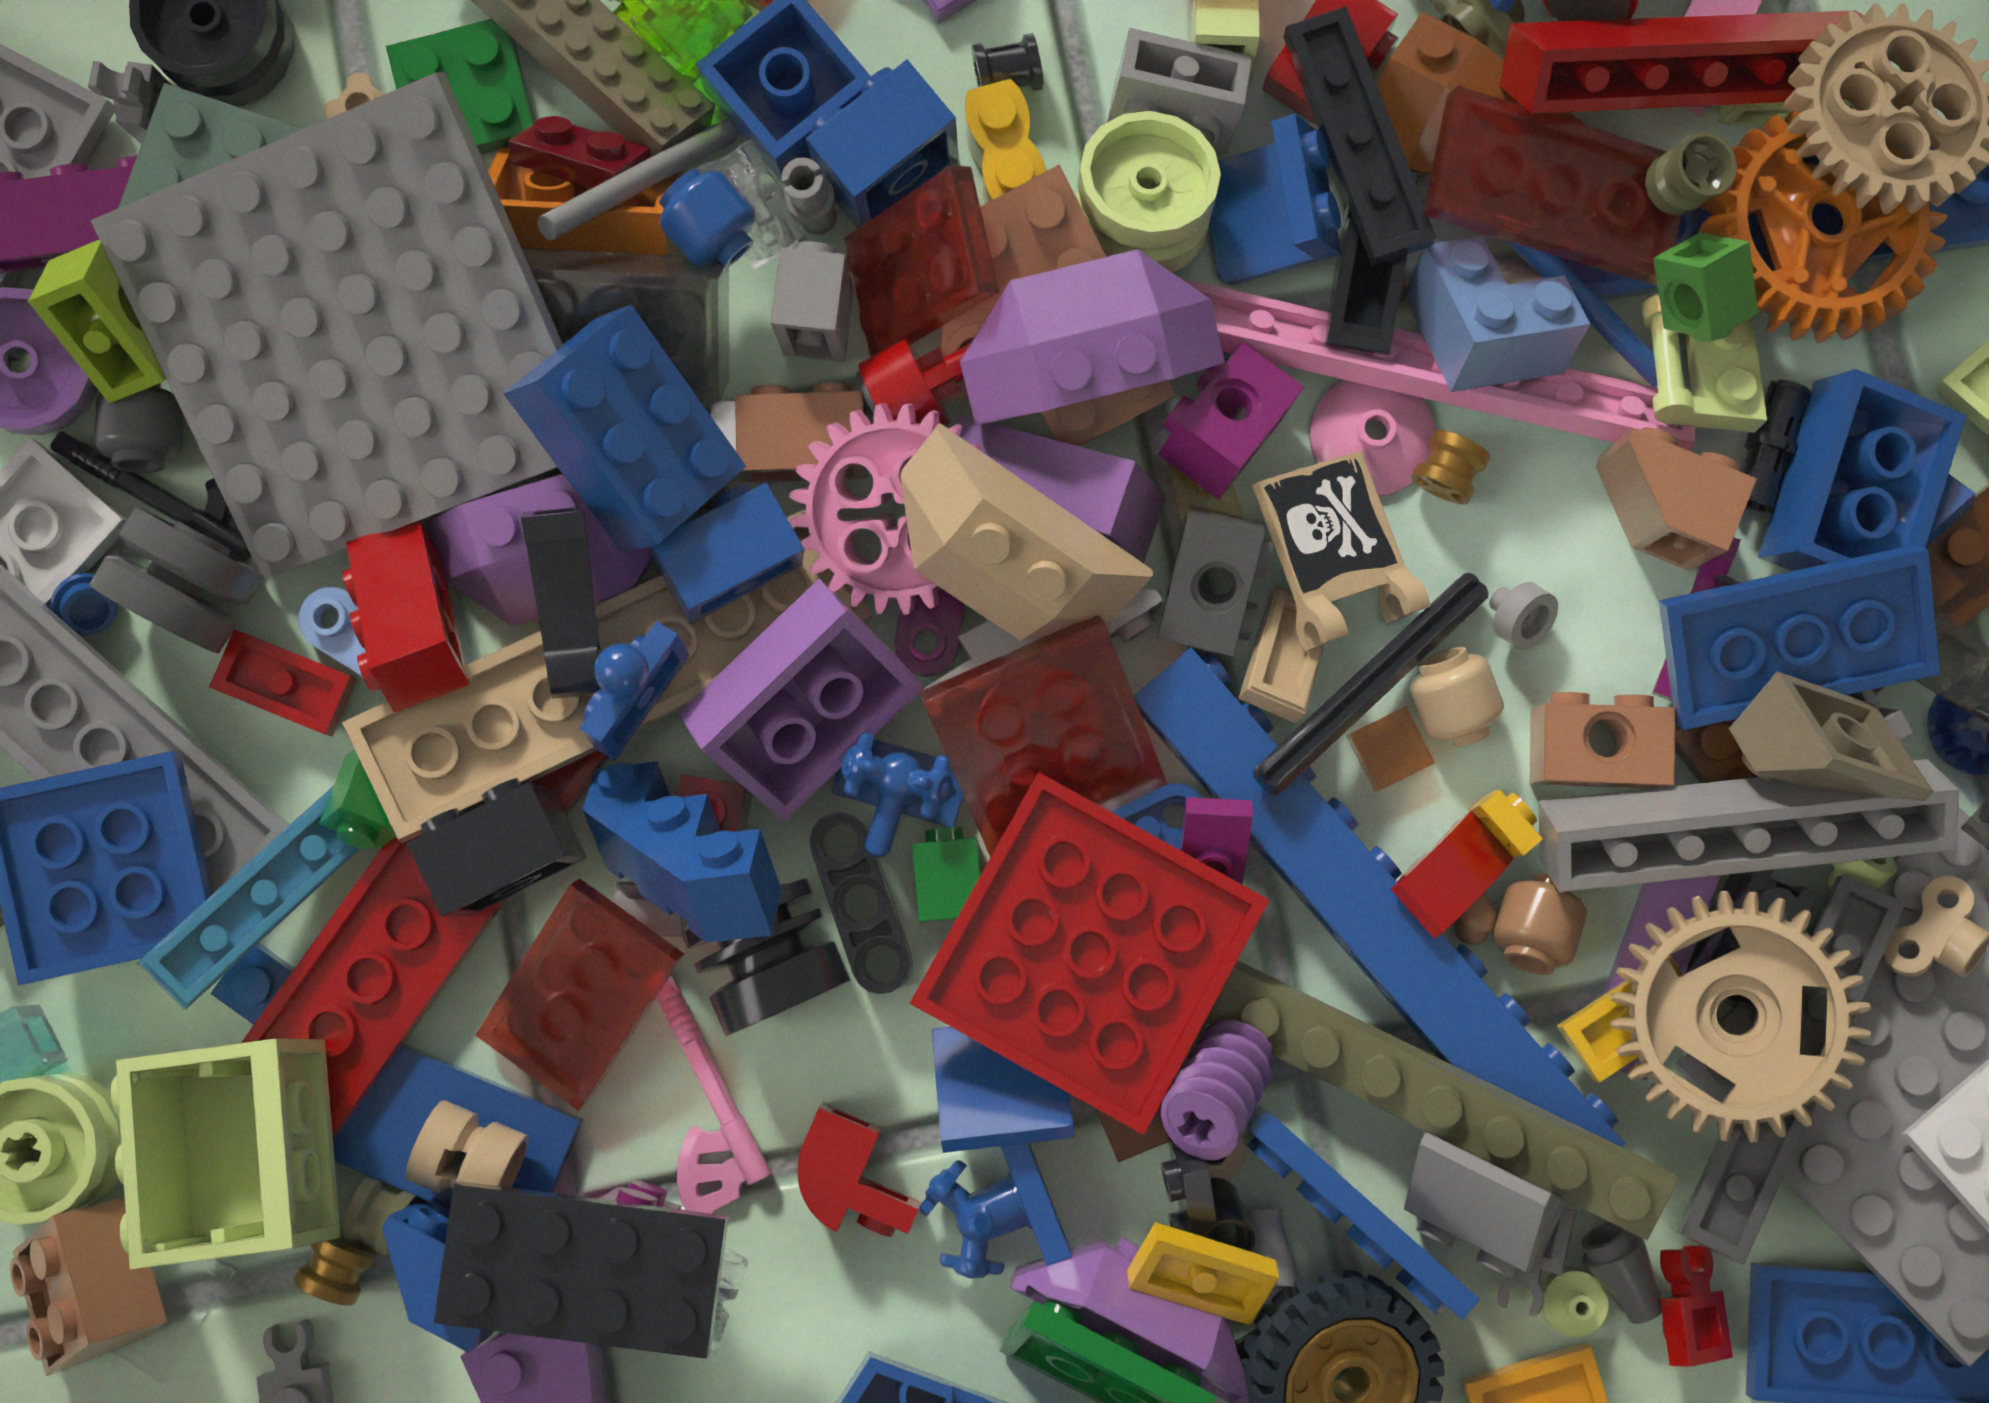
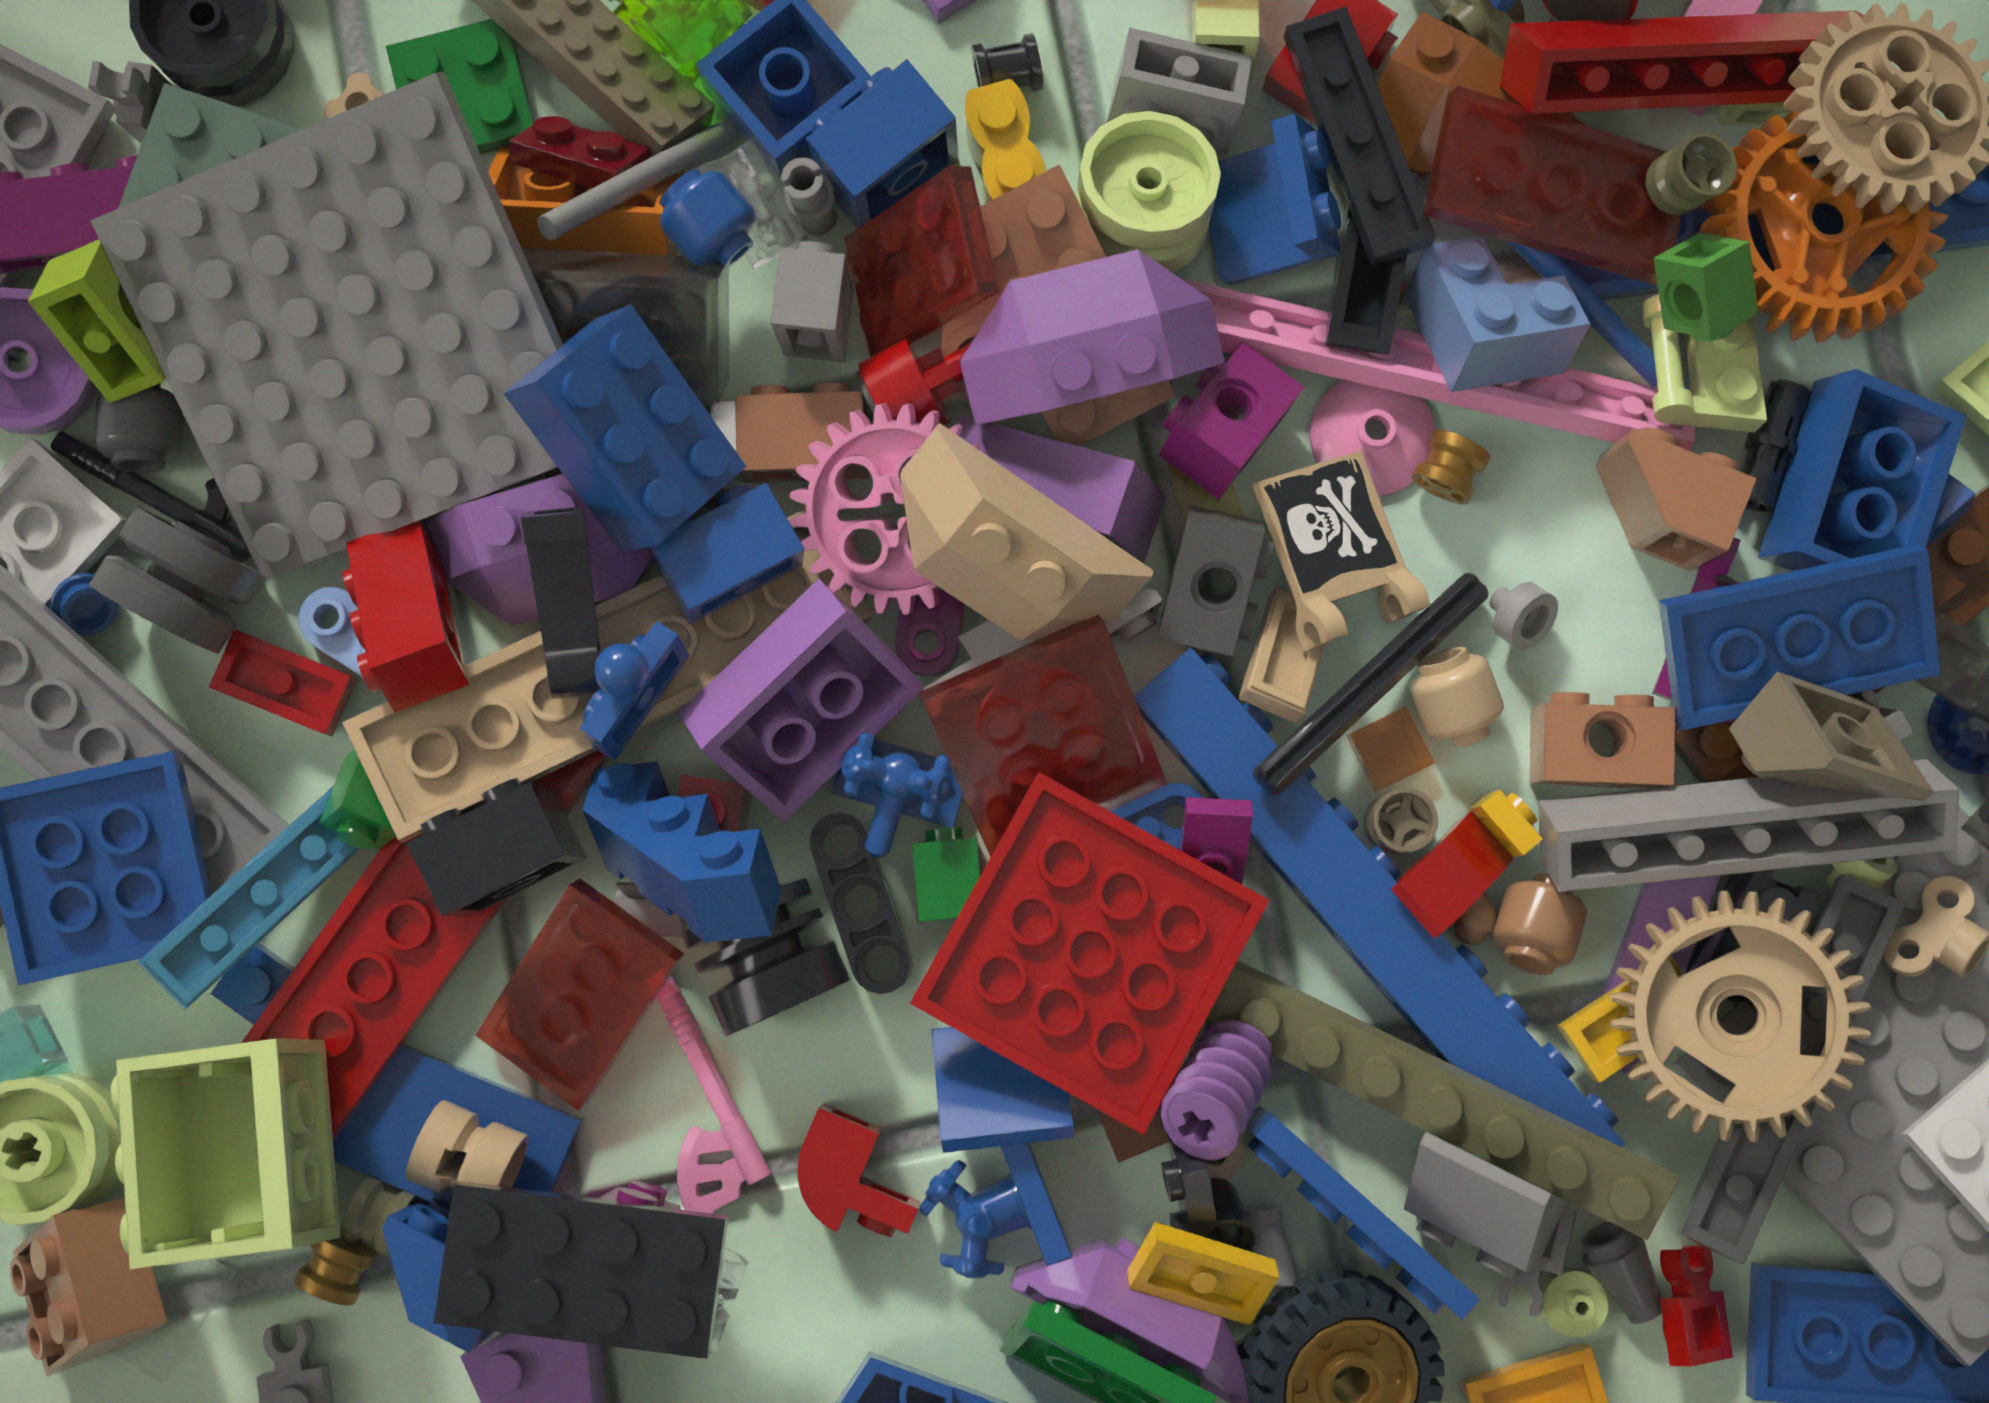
none -> dark tan wheel [1364,788,1438,854]

